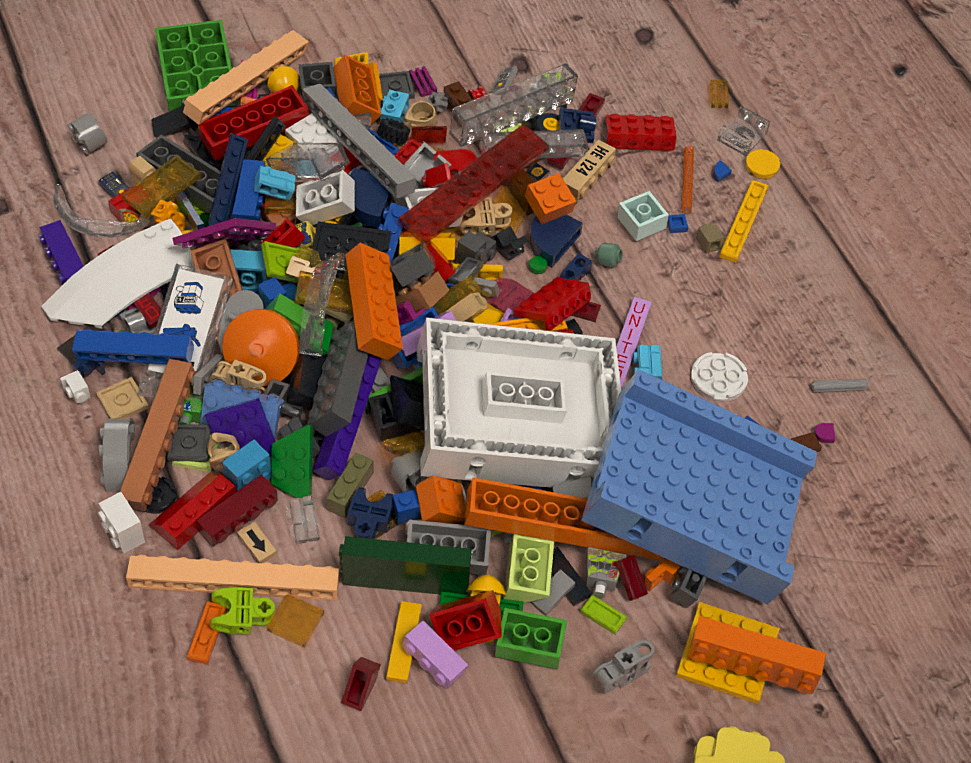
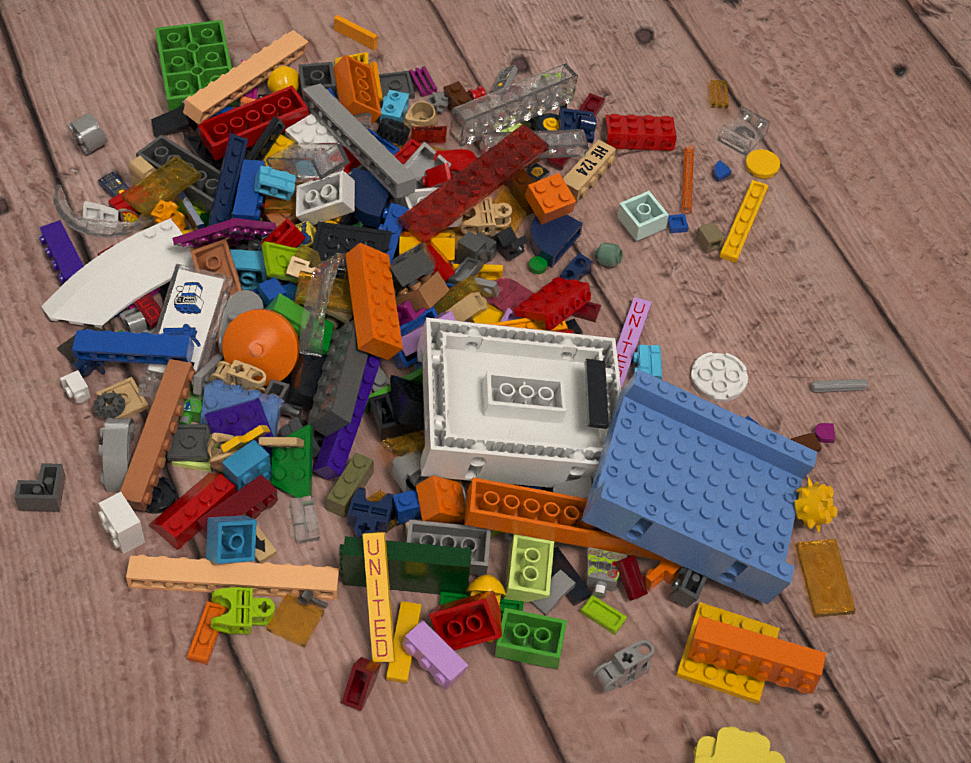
none -> dark grey brick [14,463,66,511]
none -> white slope [83,201,119,229]
none -> dark grey gear [93,391,126,419]
none -> dark azure brick [206,515,257,564]
none -> yellow tile [221,425,271,453]
none -> tan tile [259,437,304,448]
none -> flat silver hand [298,590,328,608]
none -> light orange tile [334,15,378,50]
none -> yellow tile [363,532,395,662]
none -> black tile [584,358,609,429]
none -> yellow brick [795,478,837,533]
none -> clear yellow tile [796,539,856,618]

